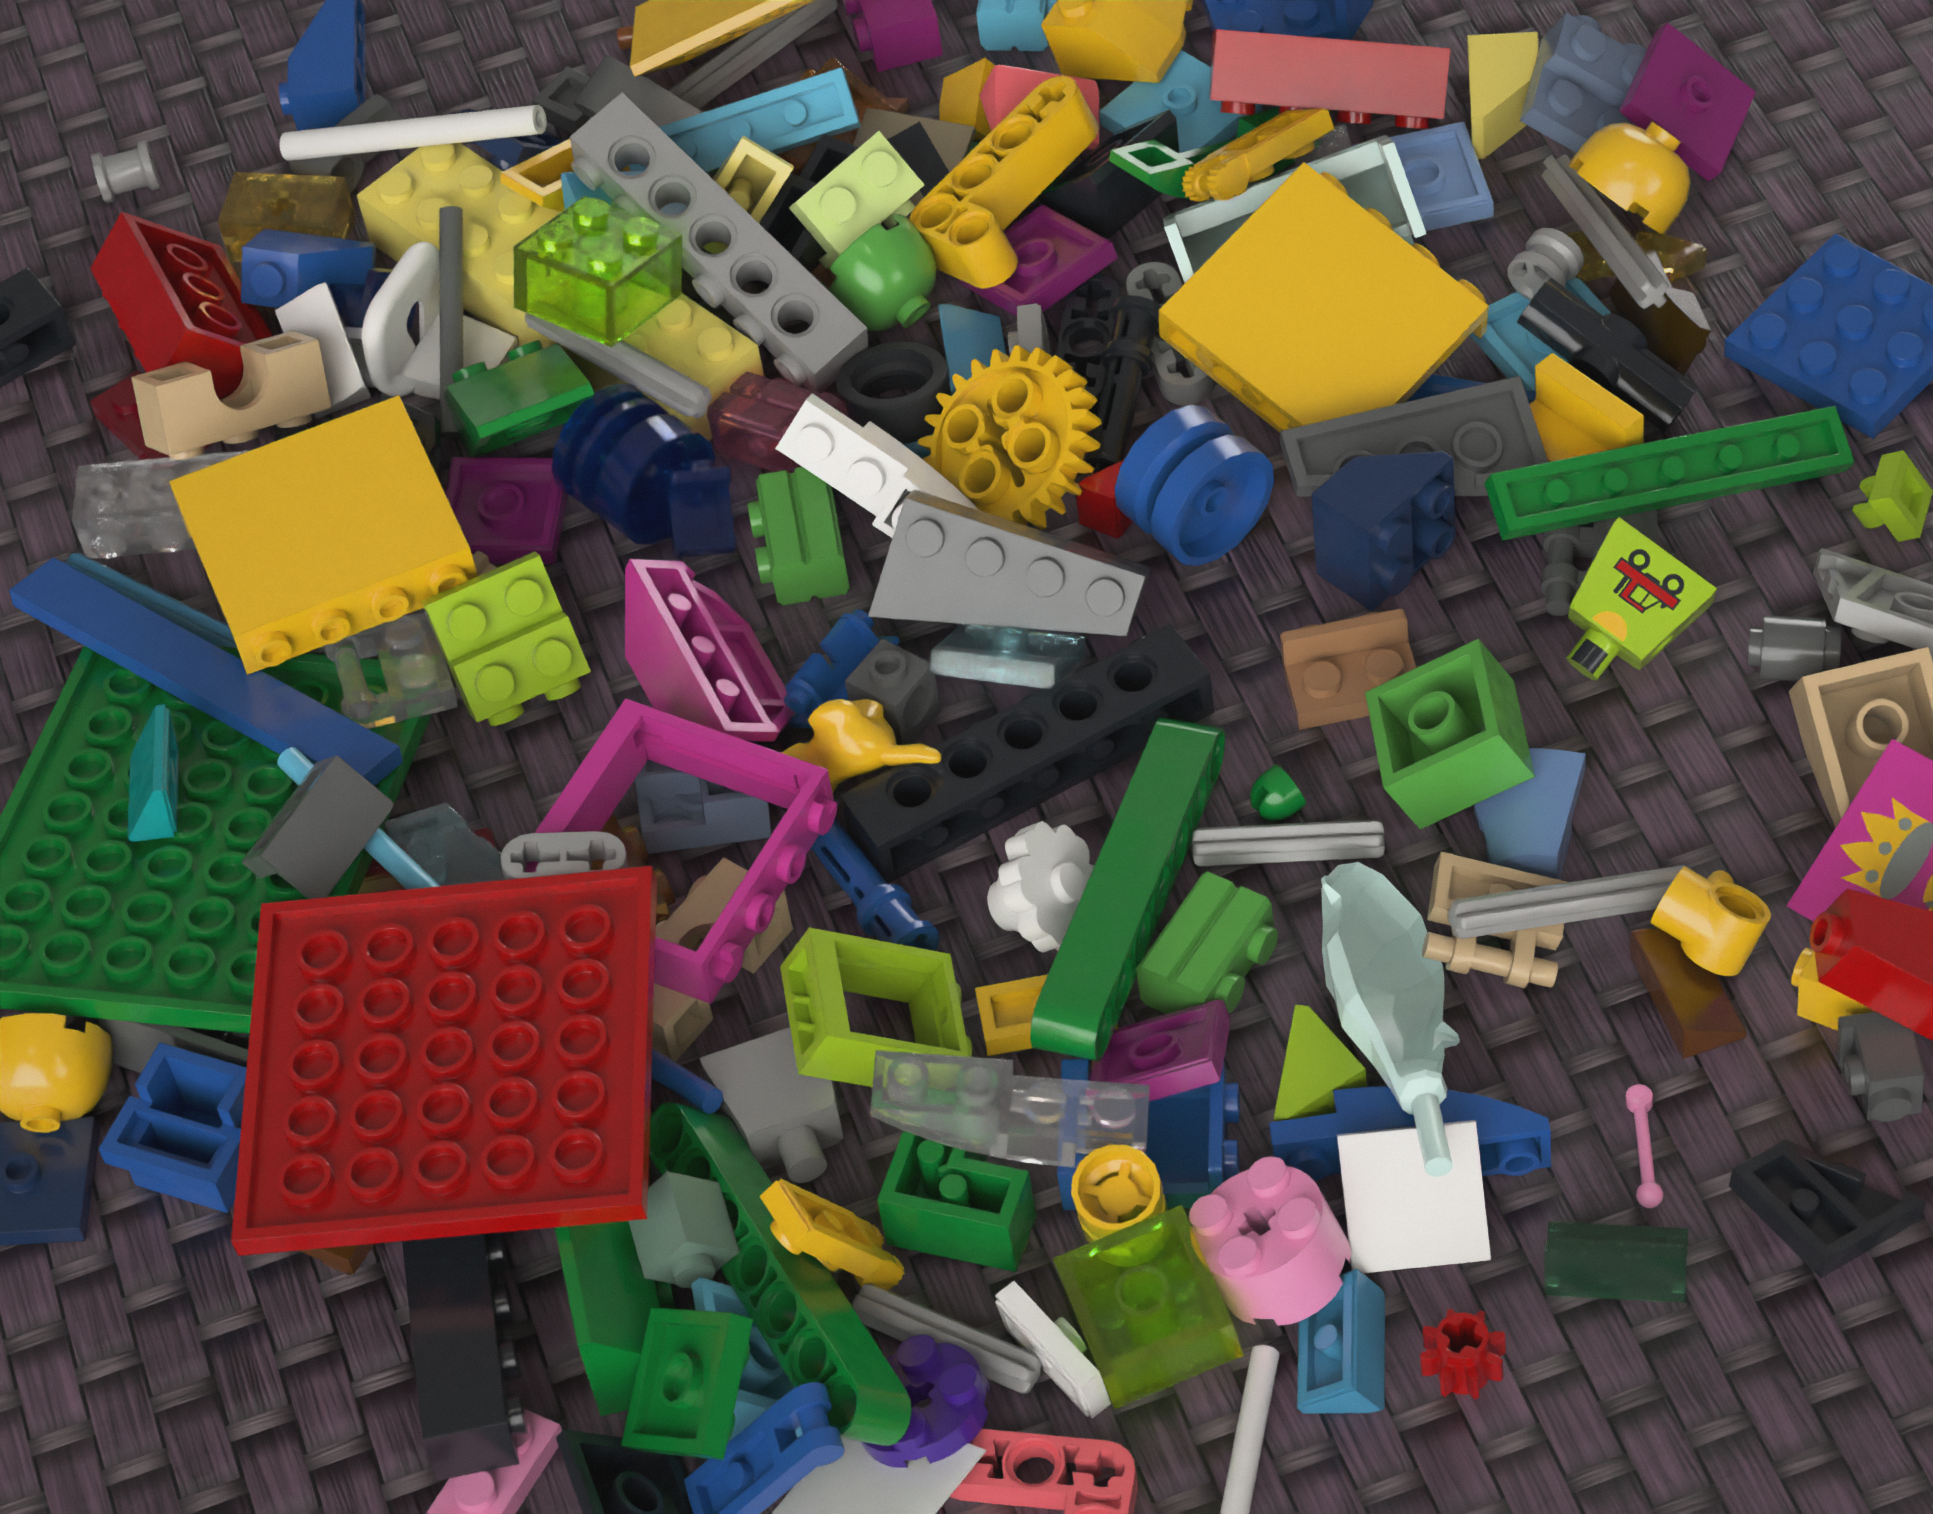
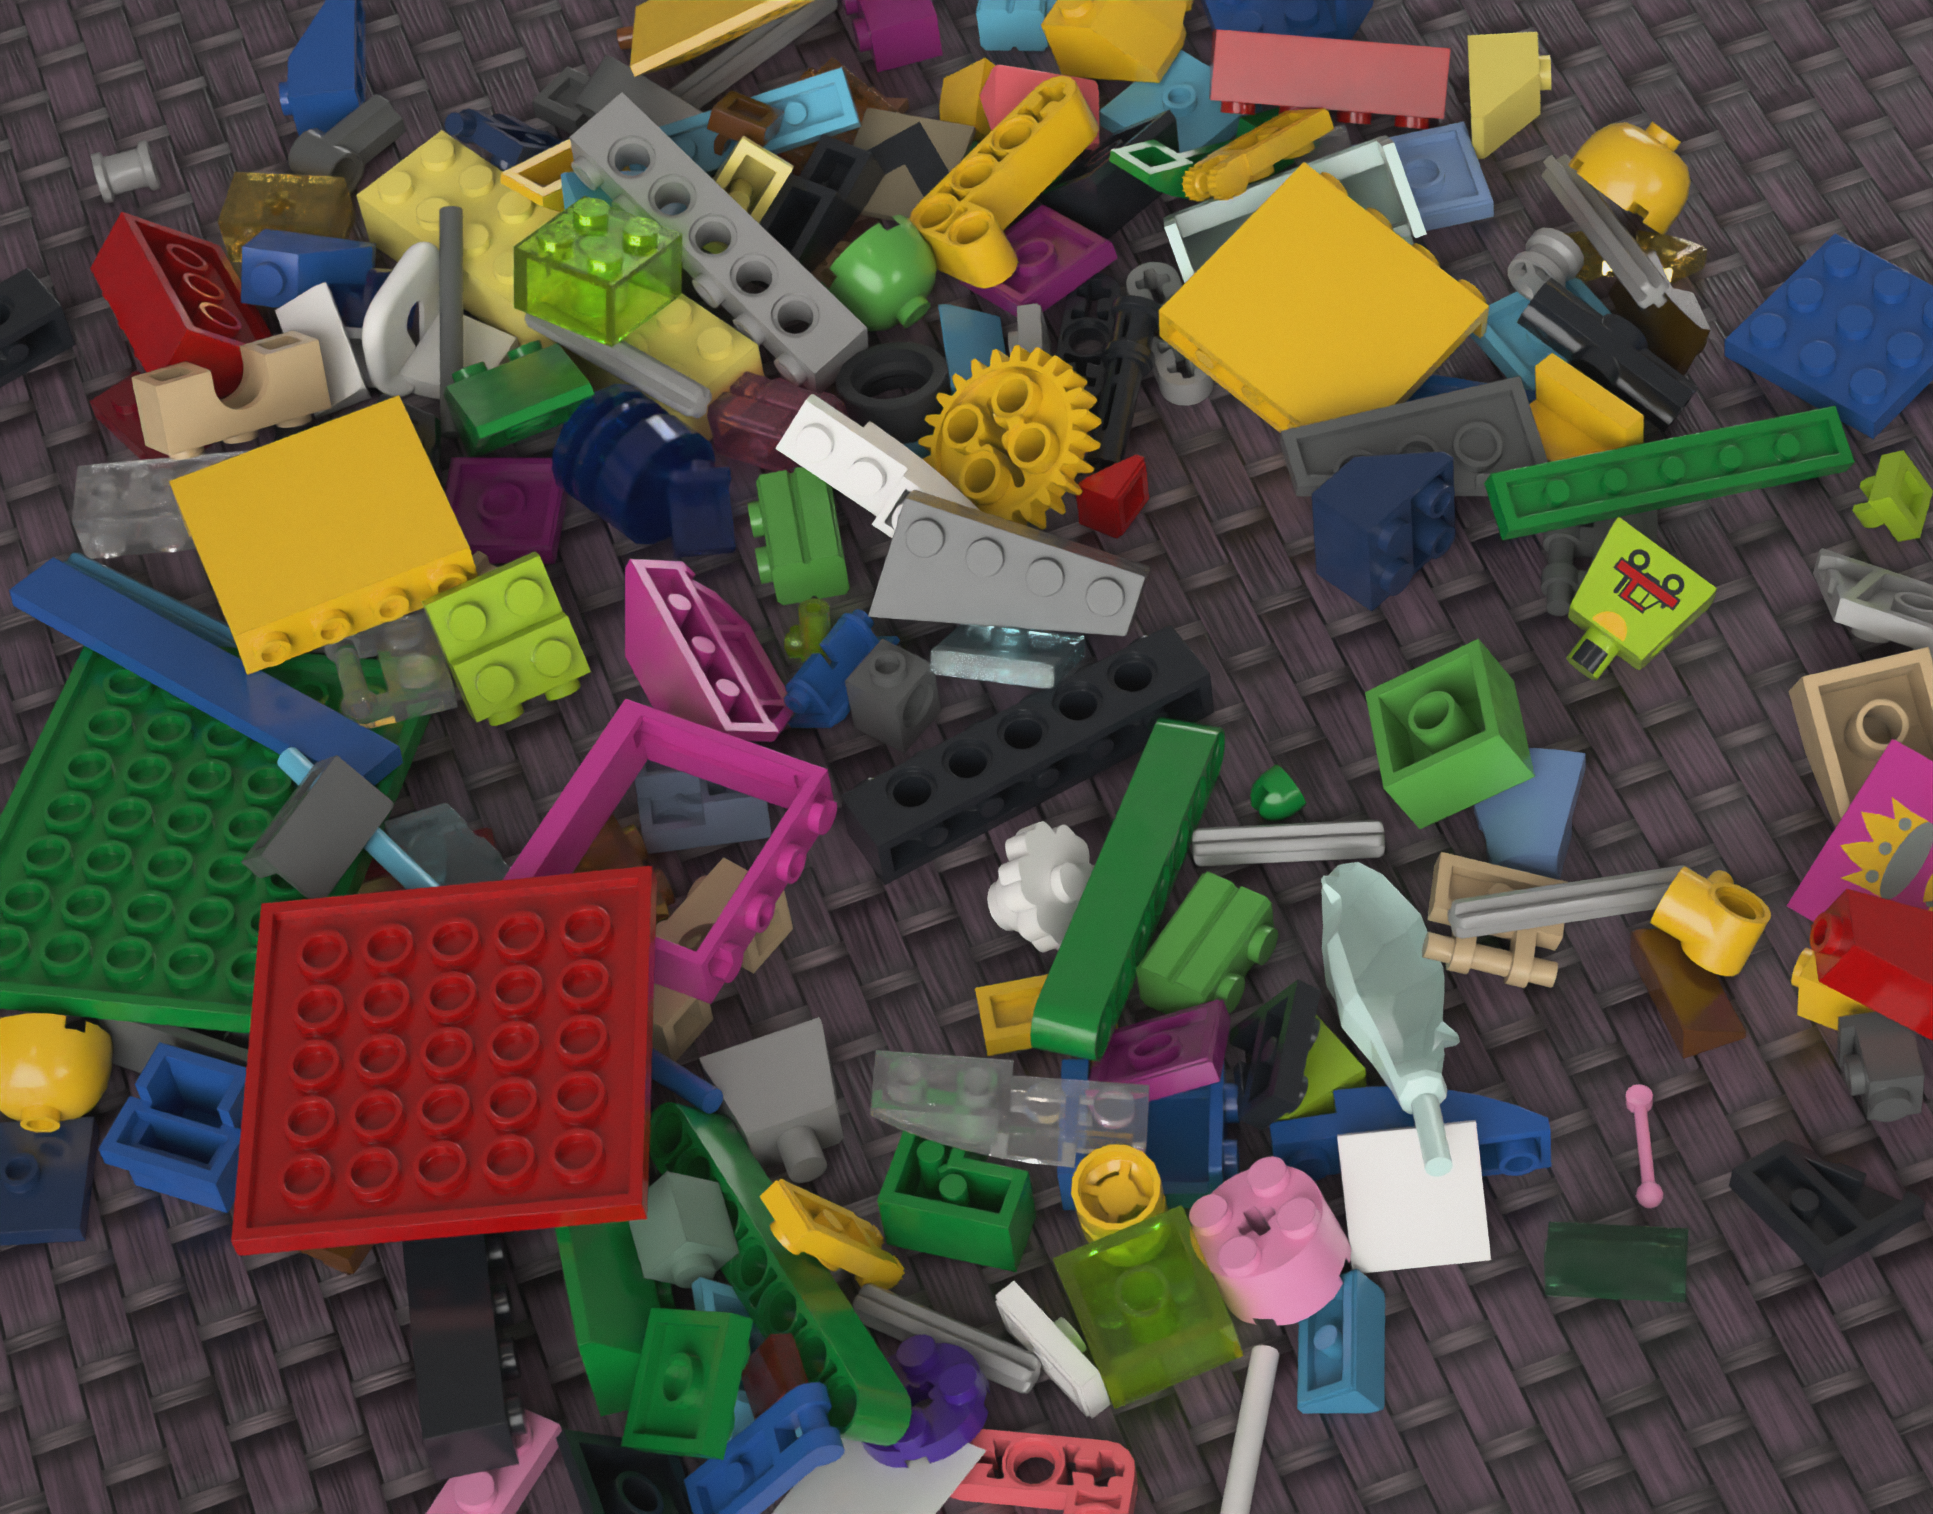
teal slope [127,704,179,842] -> none
white piece [280,105,546,161] -> none
light grey beam [500,831,628,880] -> none
lime window [780,927,972,1095] -> none
yellow animal [781,699,941,793] -> none
yellowish green bracket [789,131,924,269] -> none
blue pin [810,817,940,951] -> none
blue wheel [1114,405,1274,566] -> none
medium nougat bracket [1280,609,1416,730] -> none
red gear [1420,1308,1506,1399] -> none
sand blue plate [1520,13,1647,153] -> none
magenta plate [1619,22,1756,182] -> none
dark grey brick [1747,615,1841,681] -> none
none -> reddish brown tile [707,90,785,156]
none -> clear red tile [741,1333,808,1420]
none -> clear neon green arm [784,598,831,663]
none -> black wing [1230,979,1321,1130]

